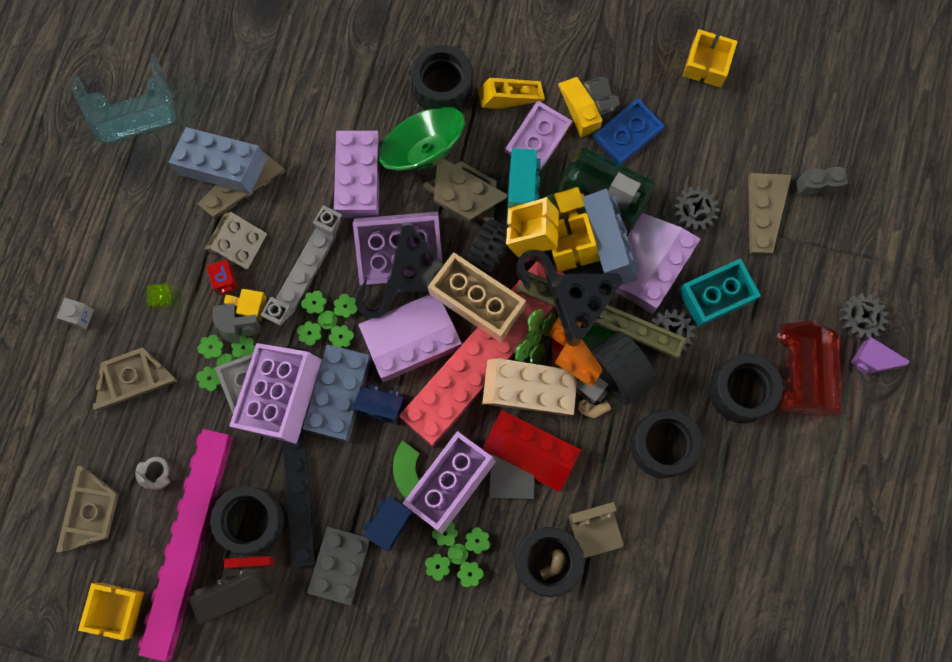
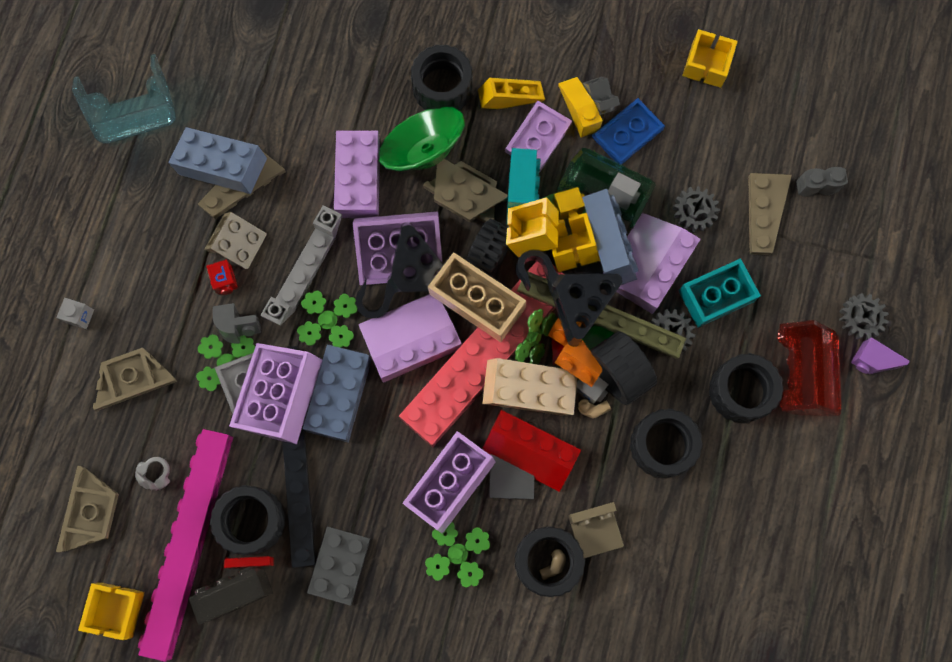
clear neon green tile [147,283,171,308] -> none
yellow brick [224,289,267,322] -> none
dark blue slope [352,385,405,425] -> none
dark blue brick [363,496,414,551] -> none
bright green tile [393,440,420,499] -> none

